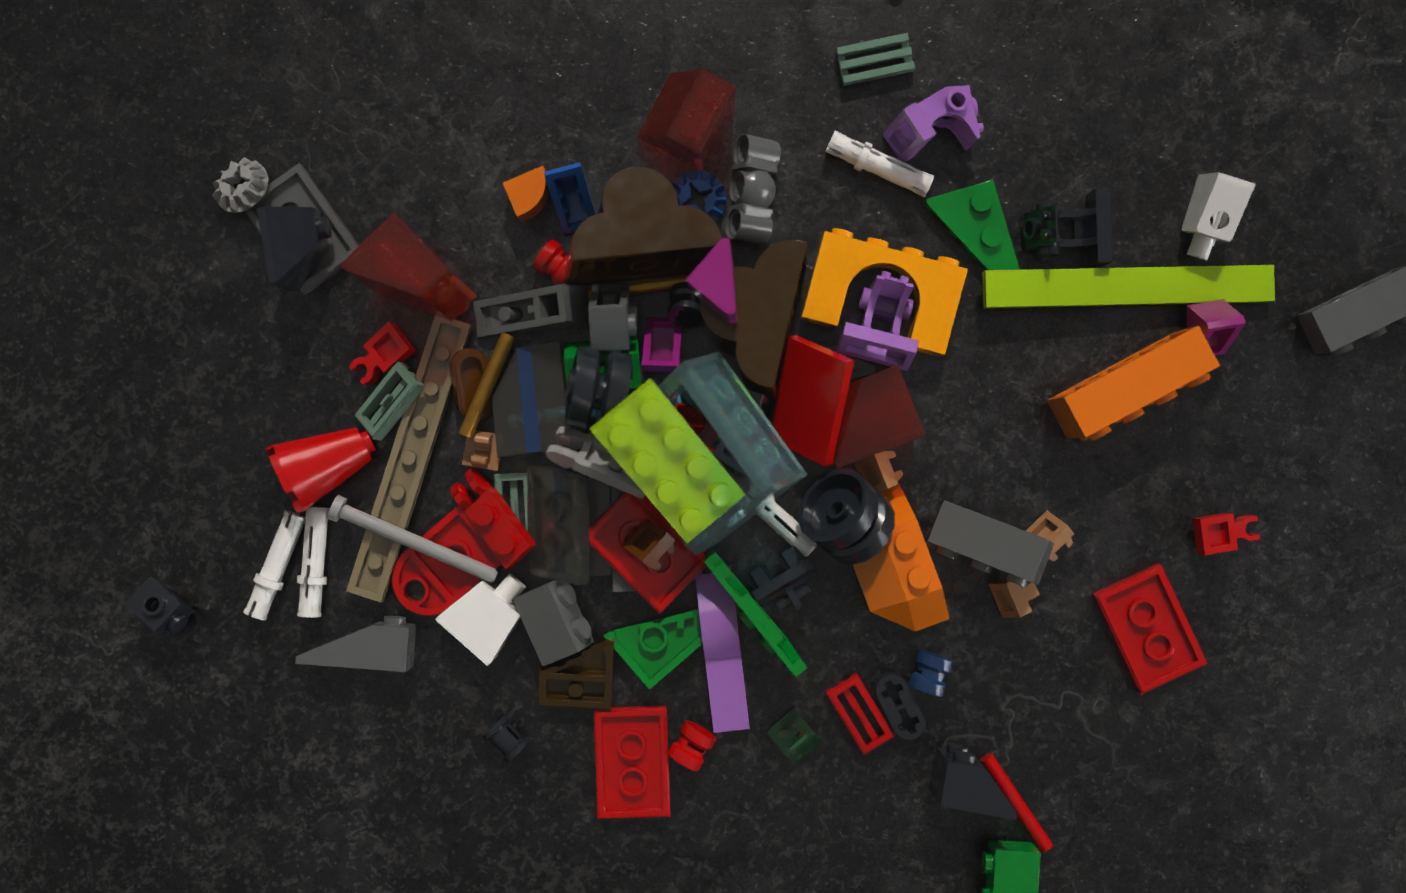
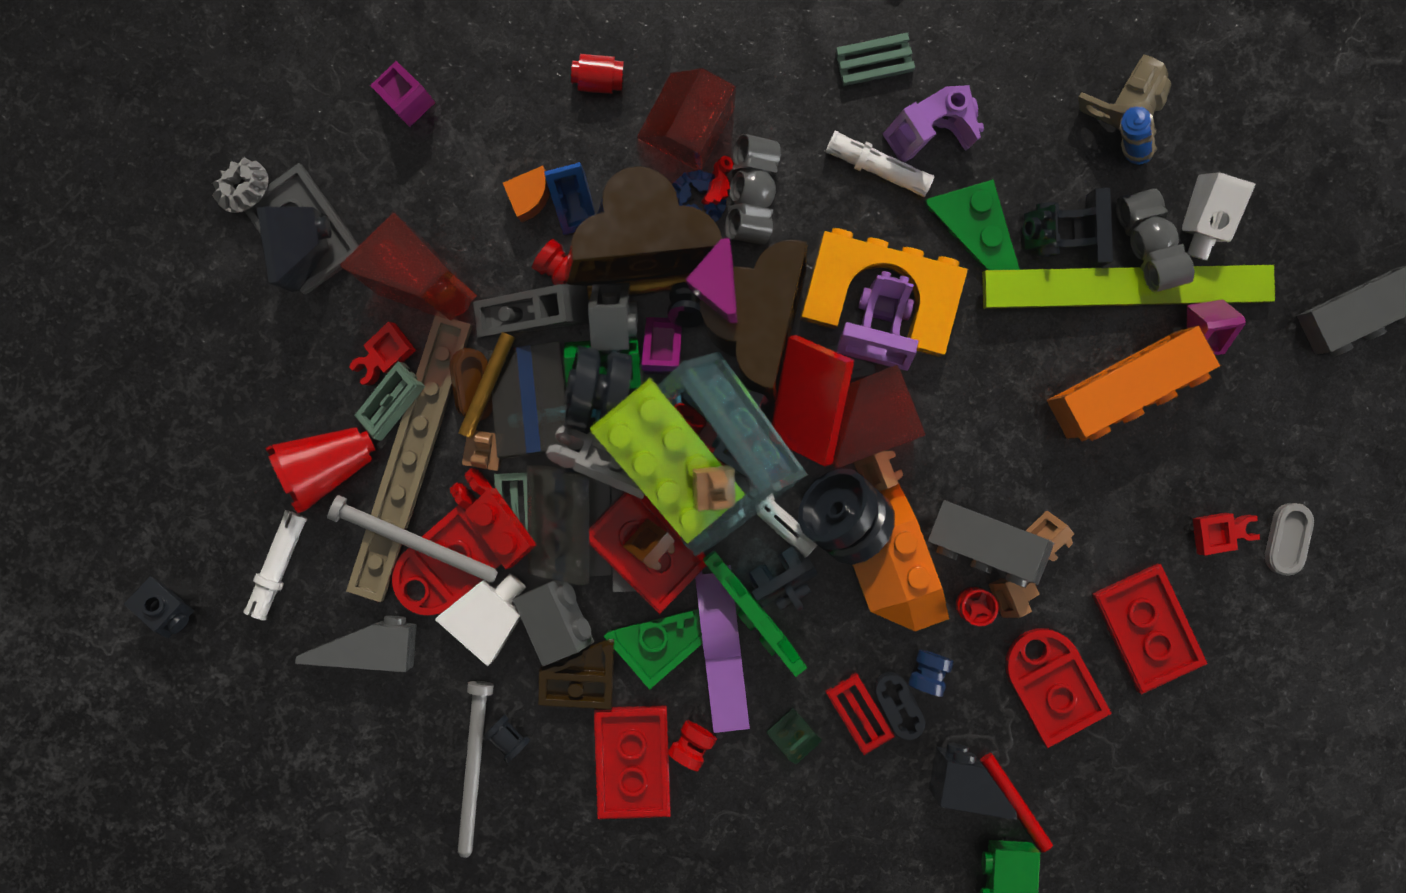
white pin [297,507,330,618] -> none
none -> magenta slope [370,61,436,127]
none -> light grey bar [458,681,494,858]
none -> red brick [571,54,624,94]
none -> medium nougat tile [693,465,736,511]
none -> red piece [701,156,734,205]
none -> red wheel [955,586,999,627]
none -> red tile [1005,628,1112,748]
none -> dark tan piece [1078,54,1171,165]
none -> dark grey piece [1116,189,1194,293]
none -> light grey tile [1265,503,1314,576]

